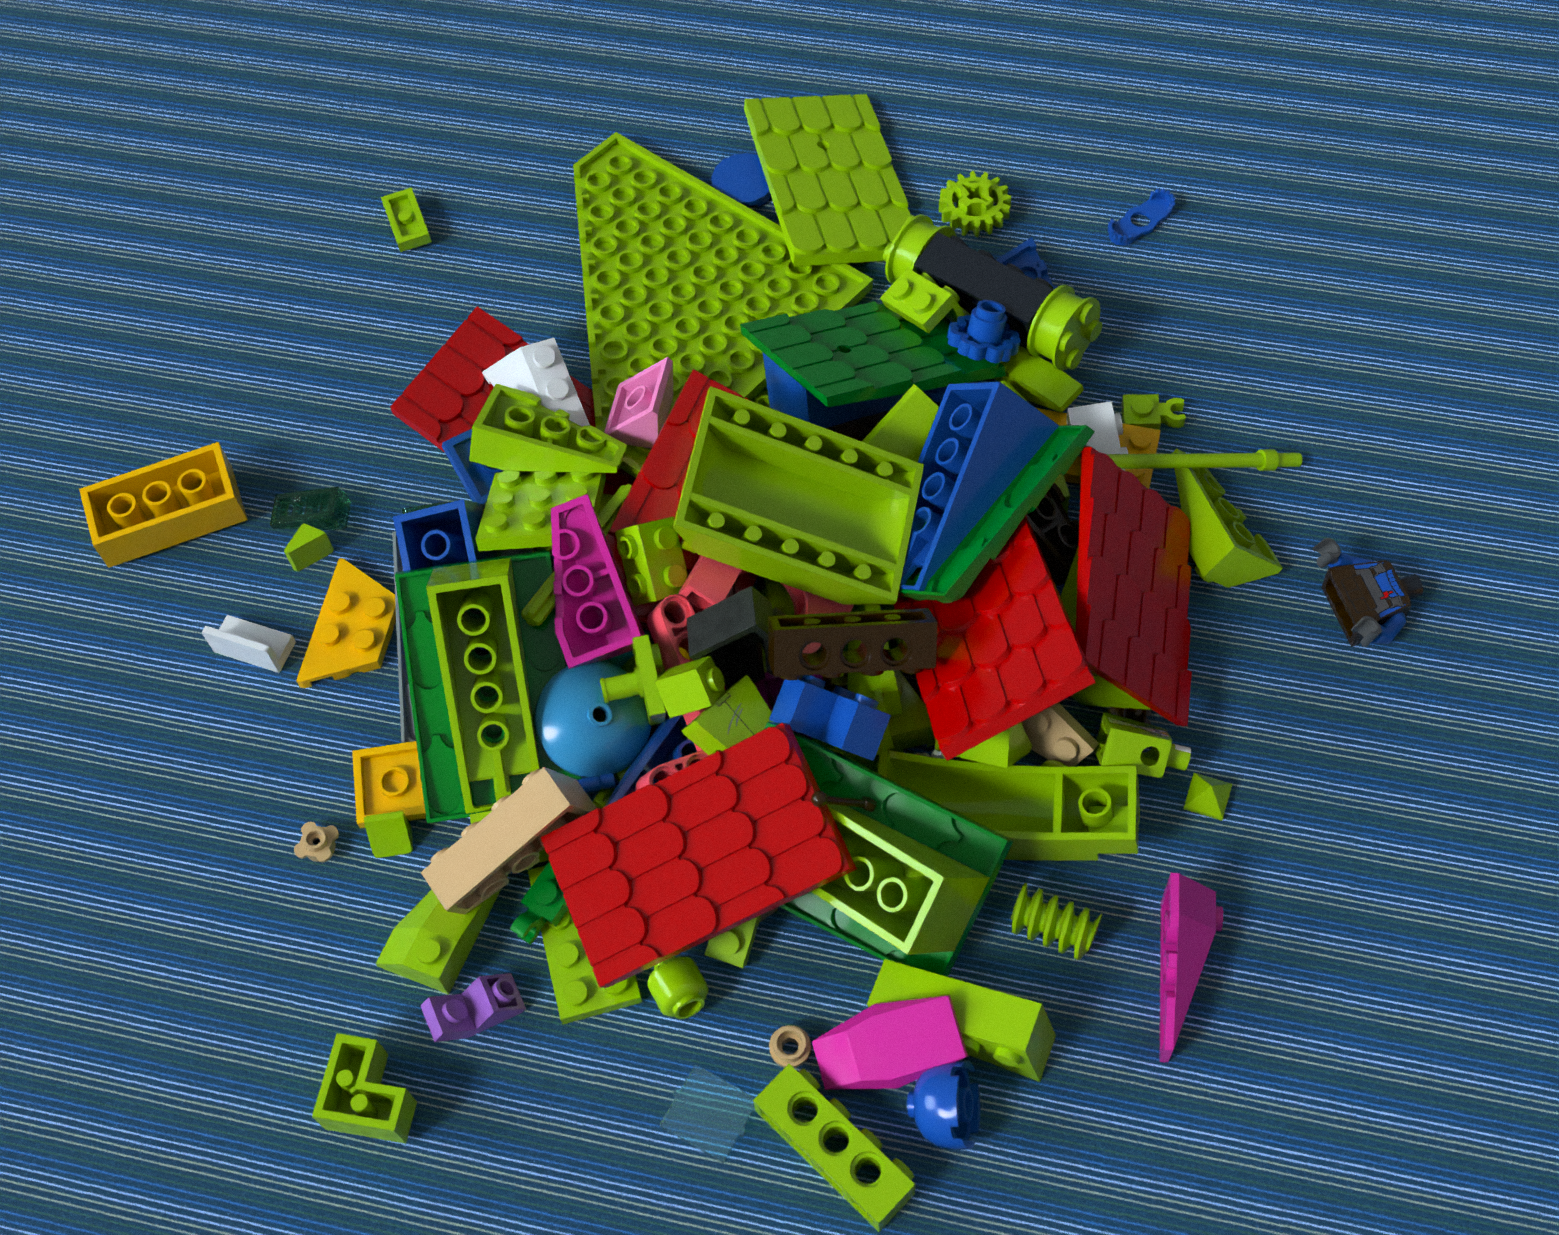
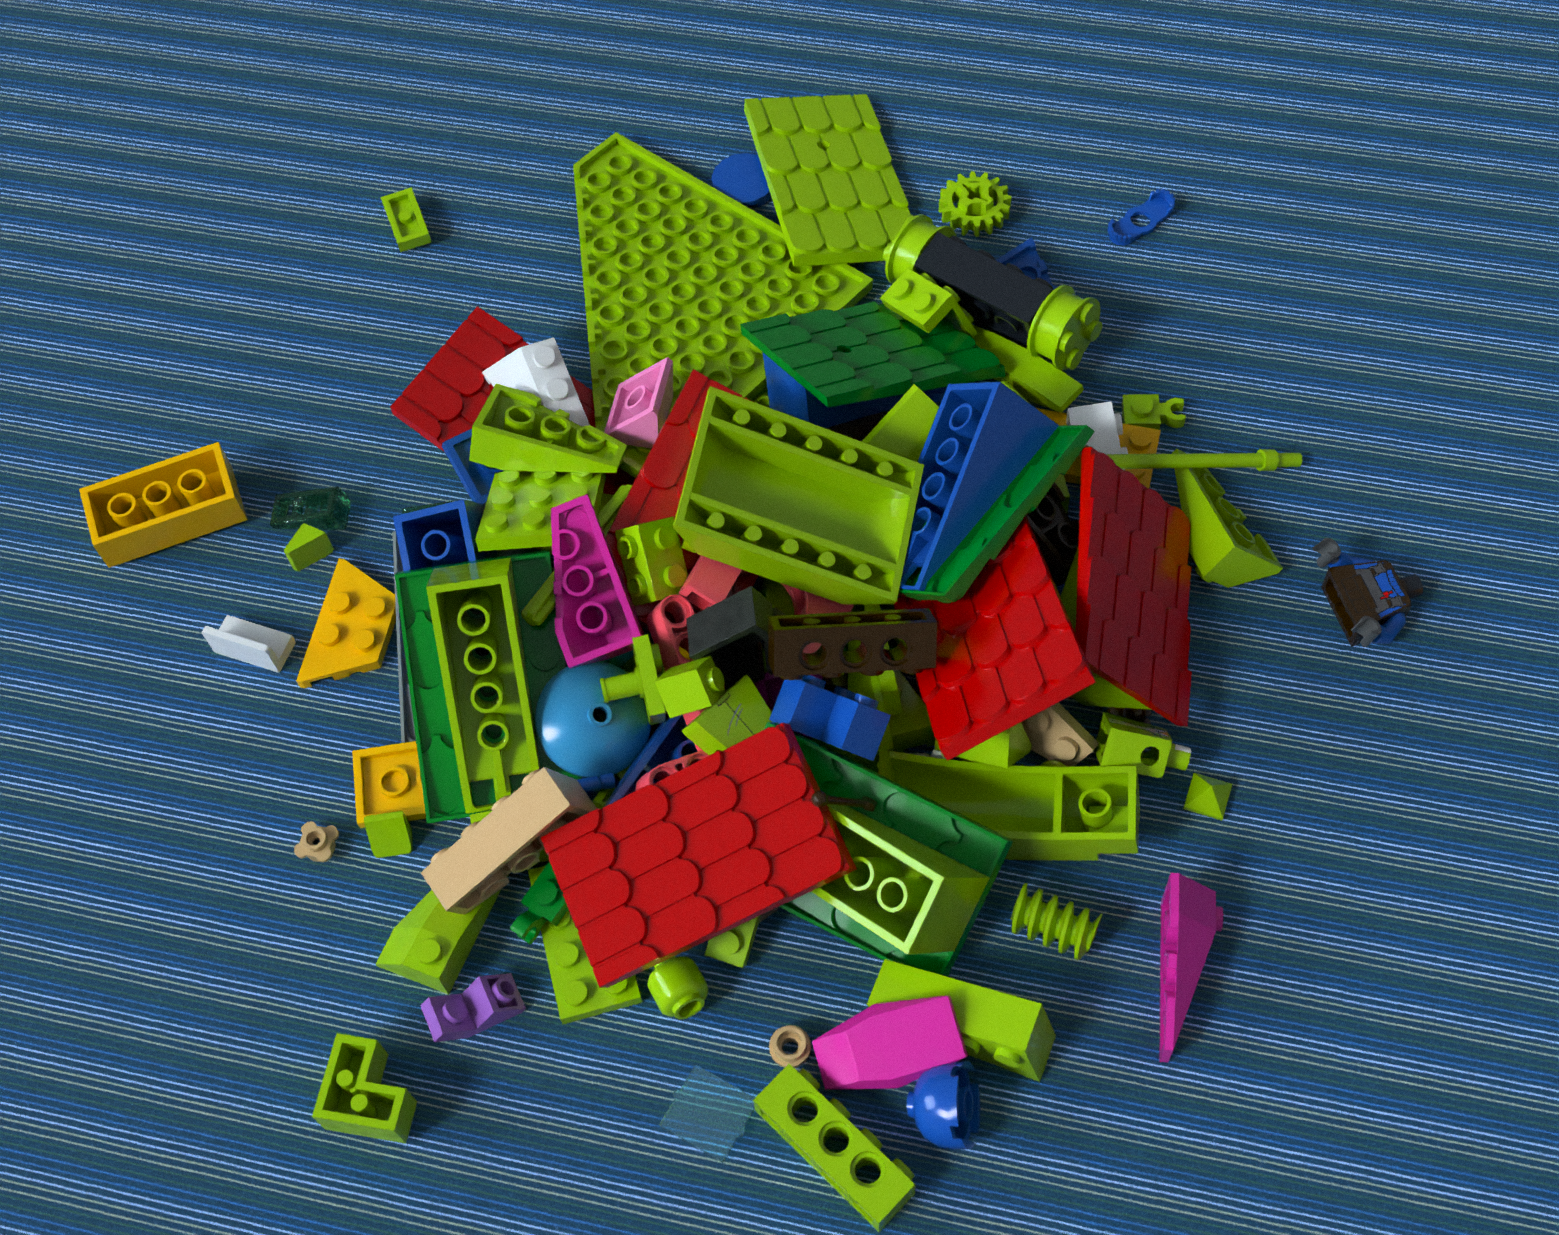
blue plant [947,300,1021,363] -> none

